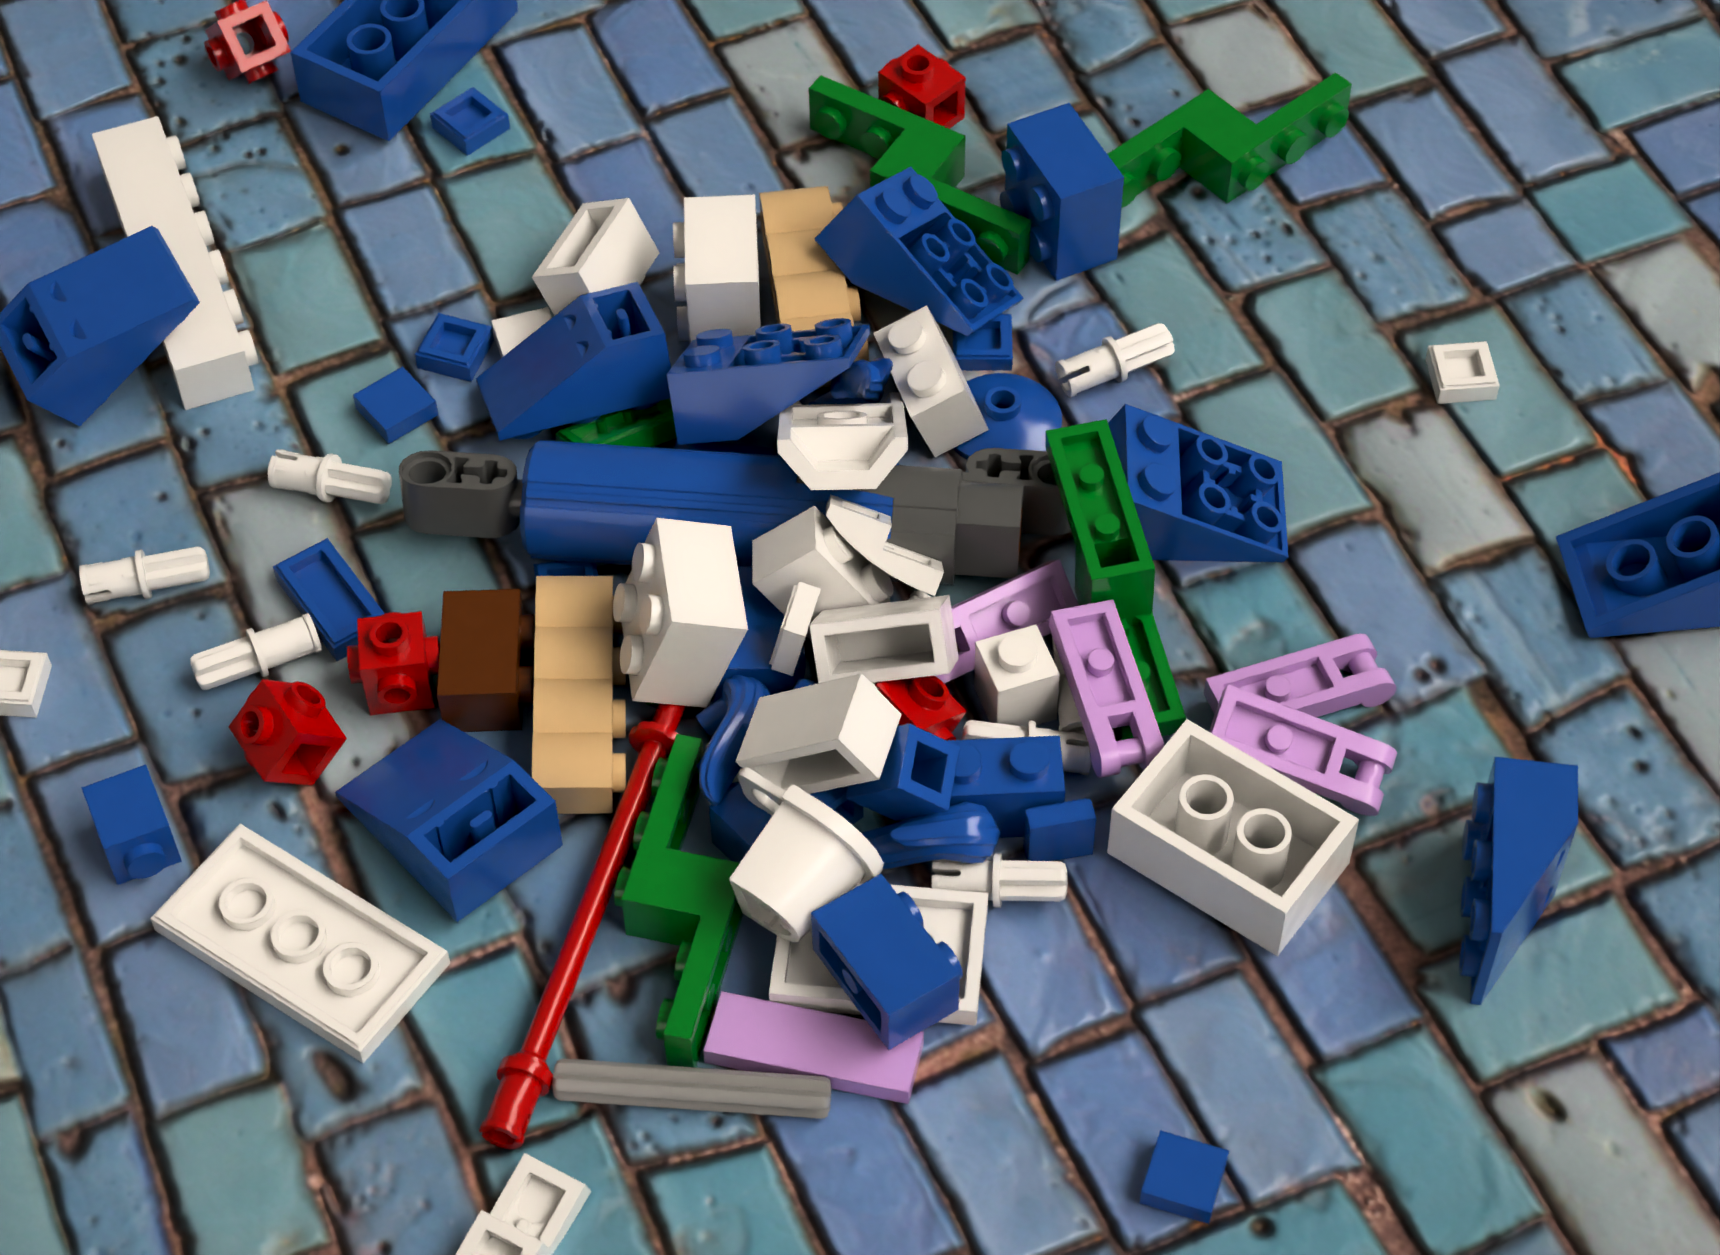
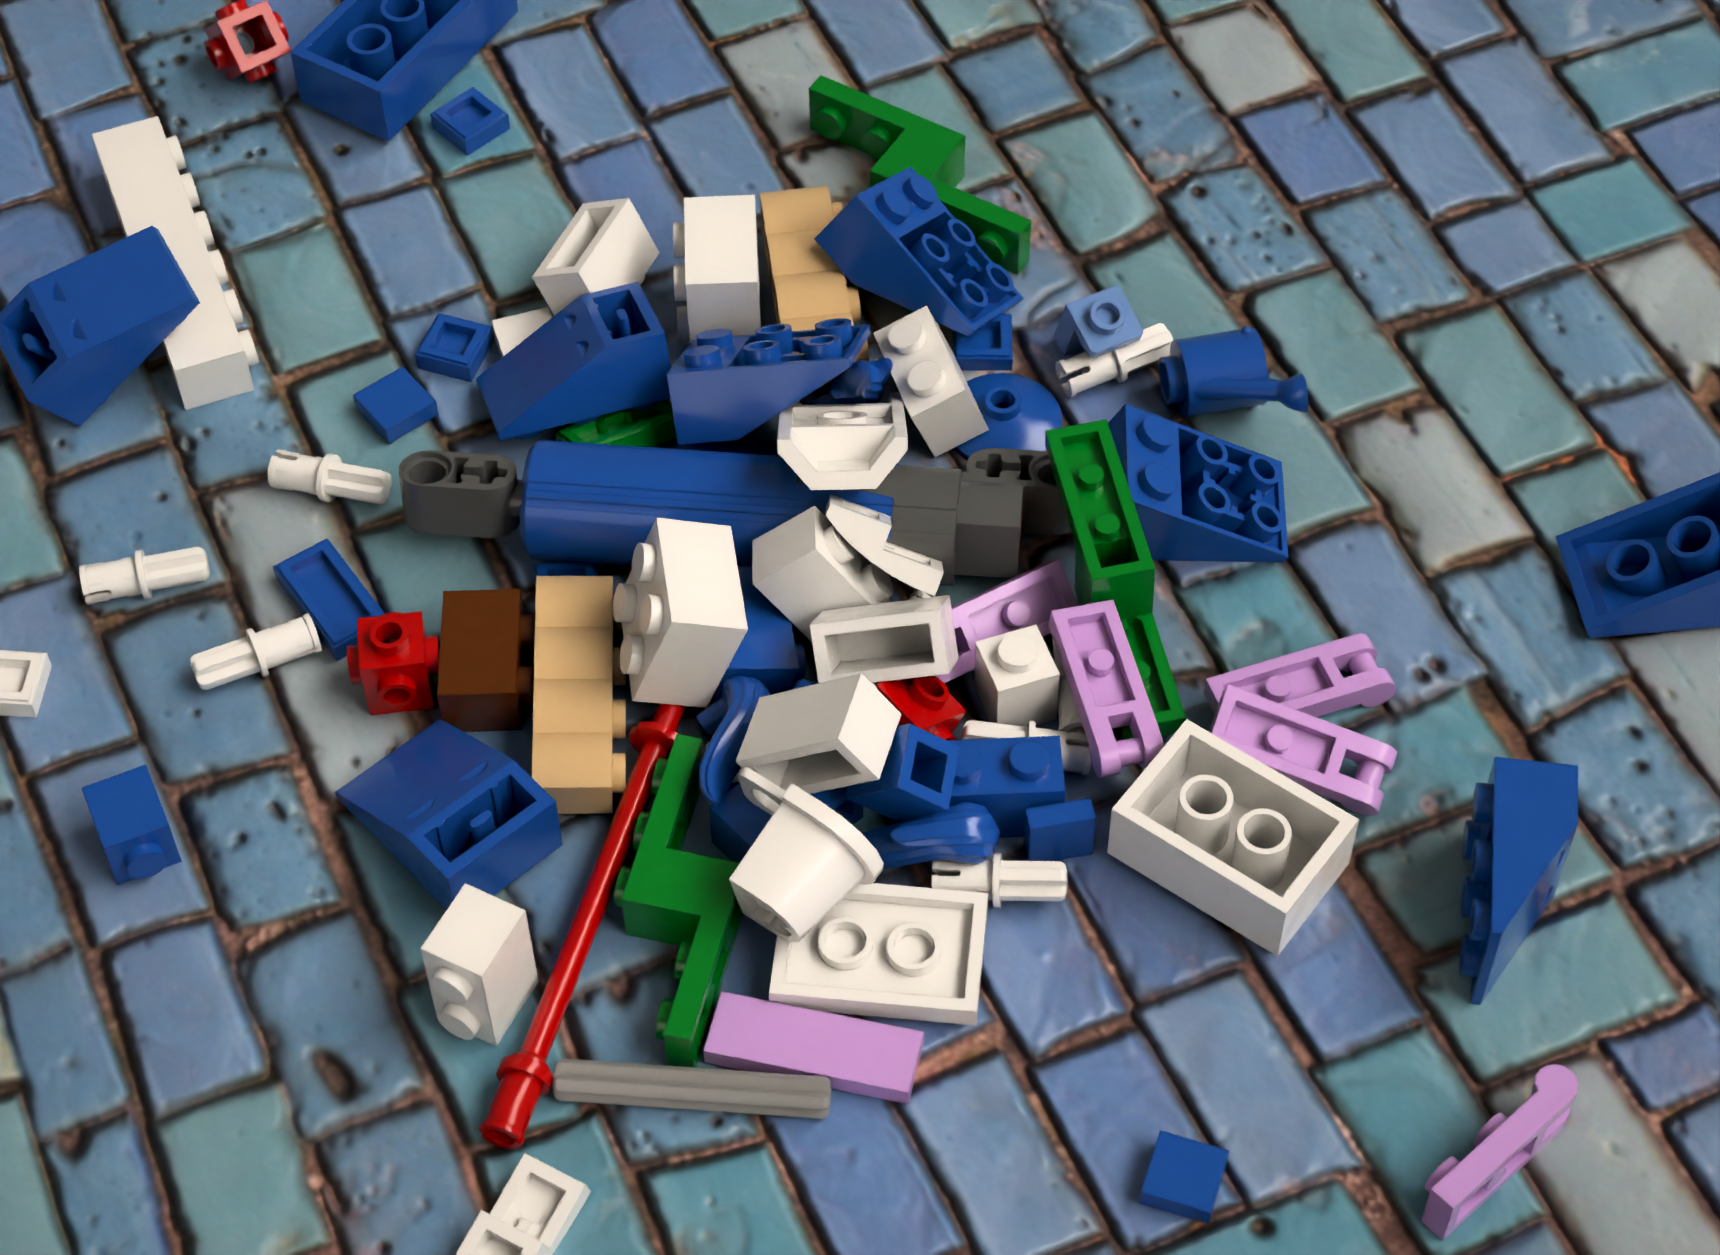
white tile [150,824,450,1064] -> none
red brick [228,679,347,786] -> none
white tile [769,582,821,676] -> none
blue brick [811,873,963,1050] -> none
red brick [878,44,966,129] -> none
blue brick [1000,103,1124,281] -> none
green bracket [1107,72,1352,208] -> none
white tile [1425,341,1500,404] -> none
none -> white brick [420,883,539,1047]
none -> medium blue bracket [1053,284,1143,358]
none -> blue piece [1159,326,1308,417]
none -> lavender plate [1421,1064,1579,1241]

